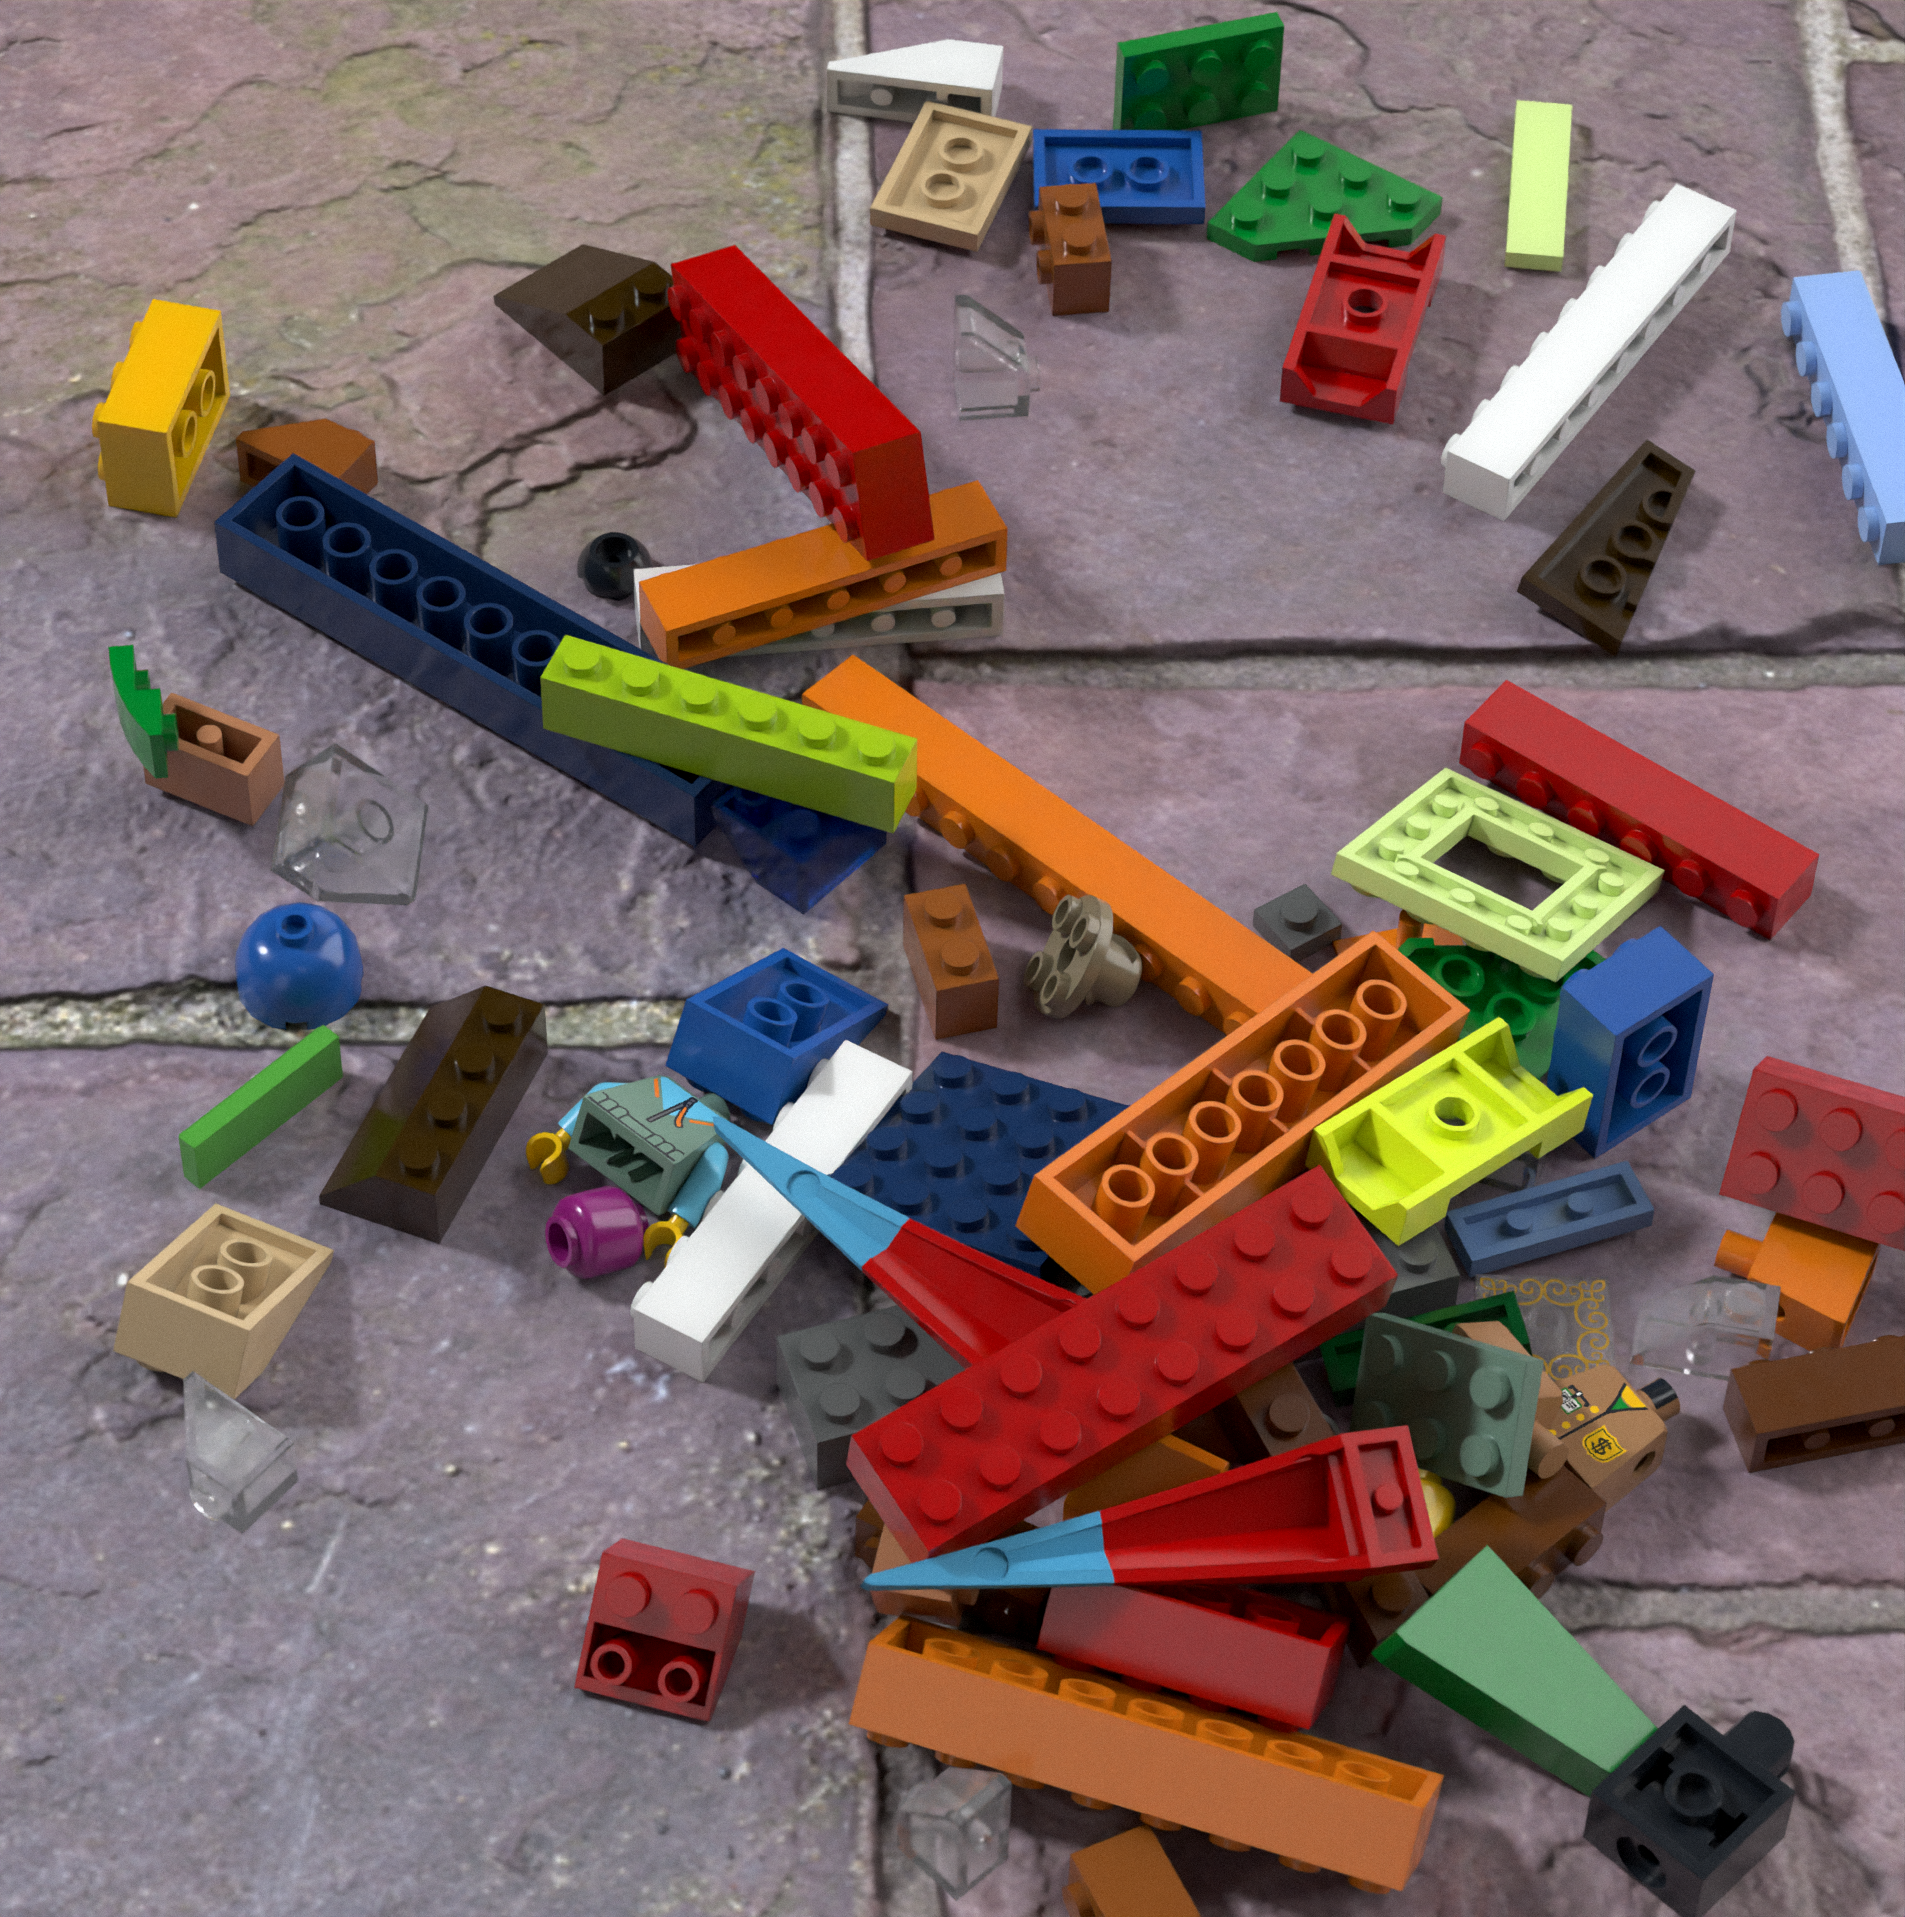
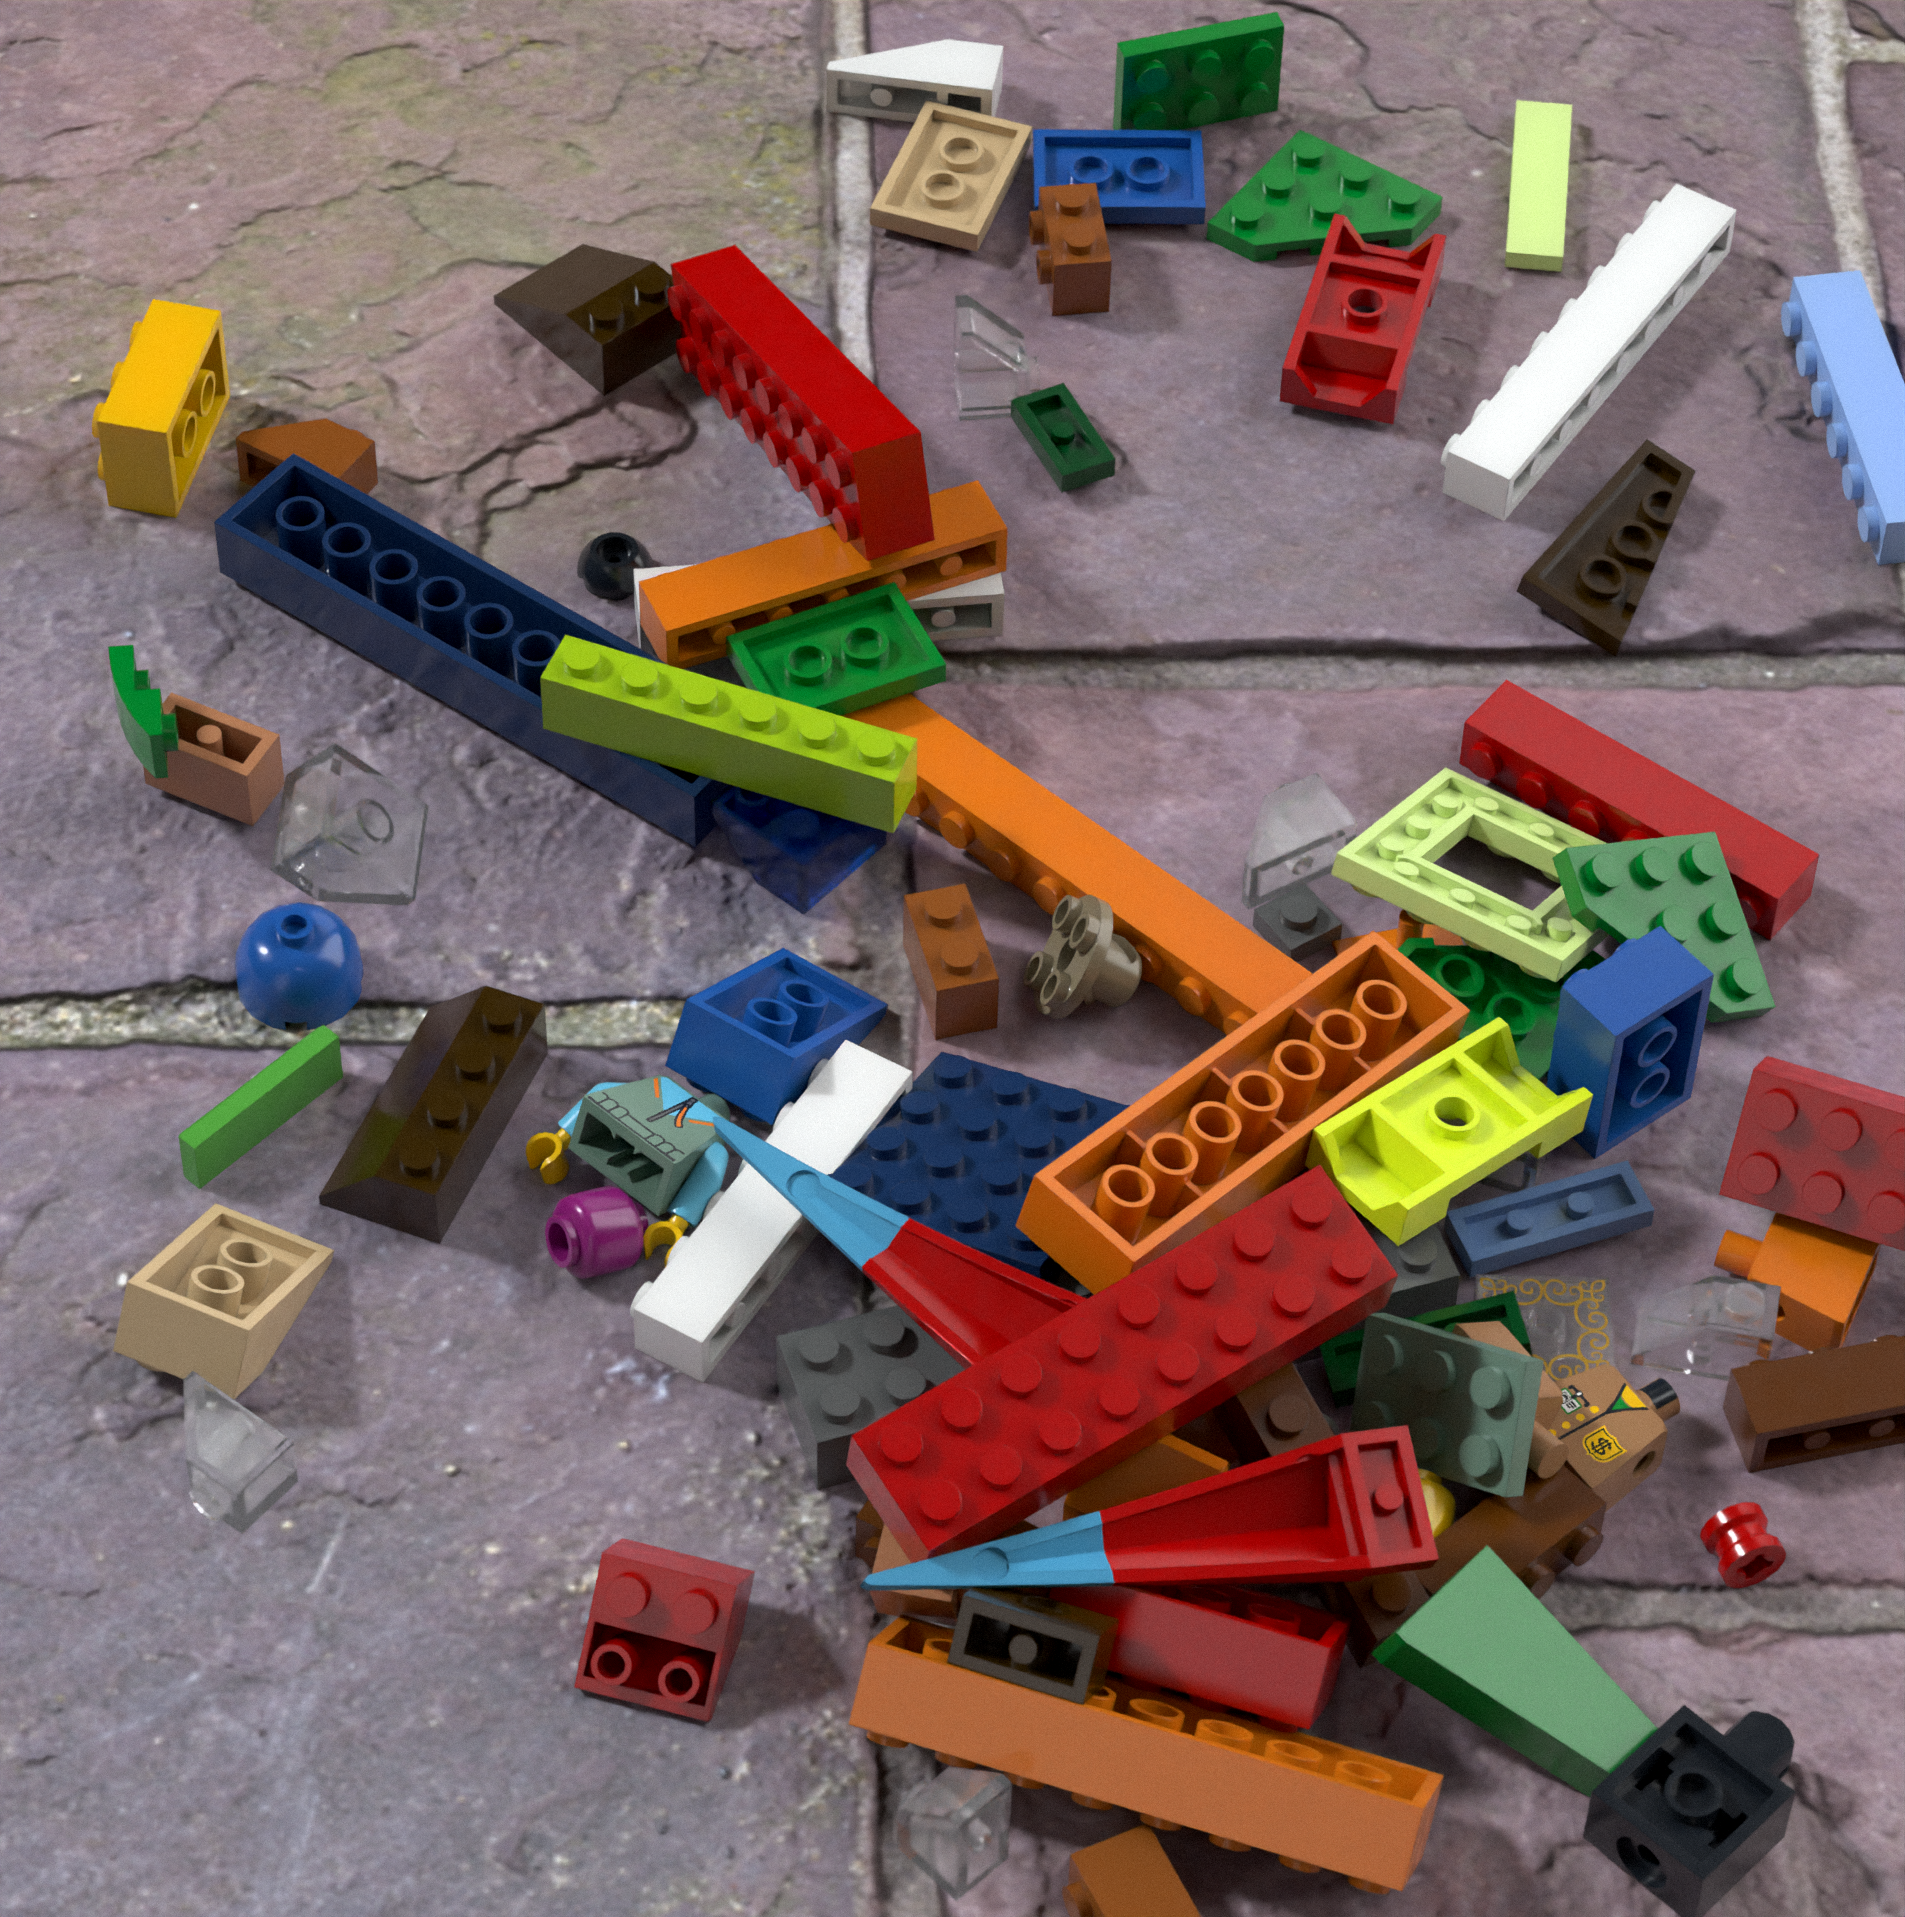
none -> green plate [726,582,946,716]
none -> dark brown brick [947,1587,1120,1705]
none -> dark green plate [1010,383,1116,493]
none -> clear slope [1241,773,1358,910]
none -> green plate [1552,832,1776,1023]
none -> red wheel [1700,1502,1787,1588]

